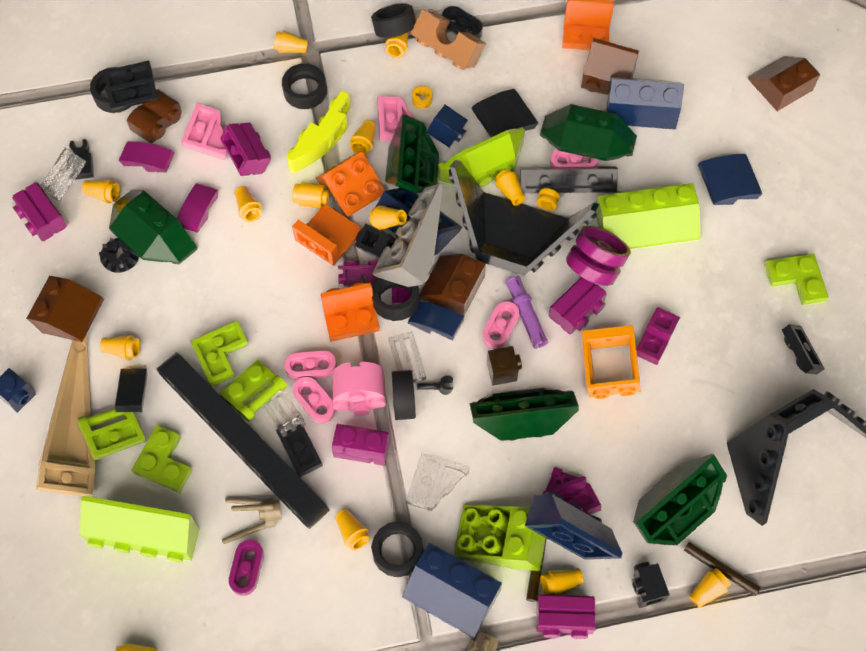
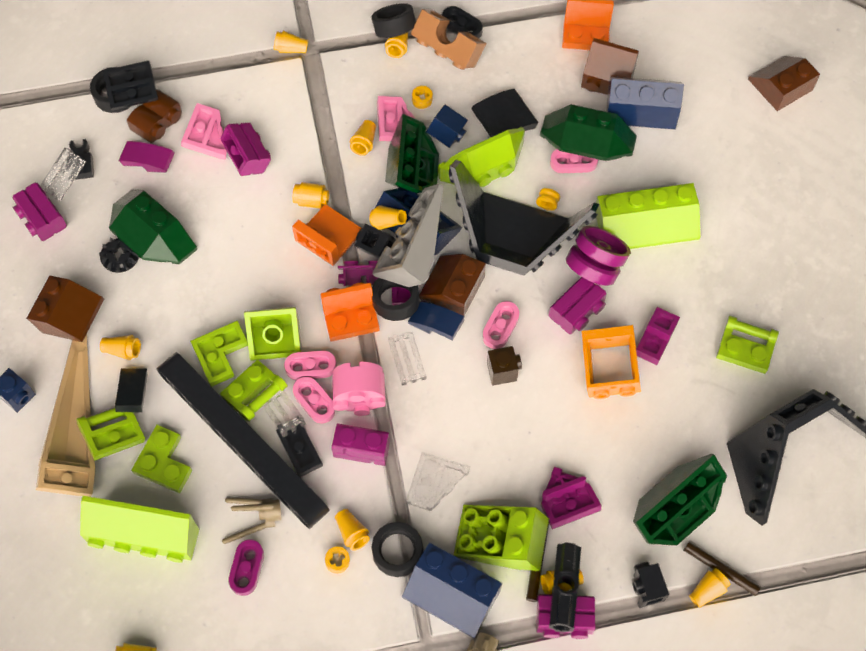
yellow cone [82,179,120,203] -> none
magenta slope [177,183,218,233] -> none
yellow cone [234,186,262,222] -> none
black tyre [282,63,327,109] -> none
neon yellow slope [286,90,351,173] -> none
orange bracket [316,151,386,217] -> none
black tyre [392,370,416,420] -> none
black hand [417,376,453,395] -> none
dark green wedge [470,388,579,441] -> none
yellow cone [495,169,526,206] -> none
medium lavender pin [505,276,549,349] -> none
plate [520,166,618,193] -> none
dark blue slope [525,492,623,560] -> none
dark blue slope [698,154,763,205] -> none
lime plate [764,253,829,305] -> none
black plate [781,324,825,374] -> none
none -> lime slope [244,307,301,361]
none -> yellow bush [325,546,350,574]
none -> black piece [549,542,581,633]
none -> lime plate [716,315,779,374]

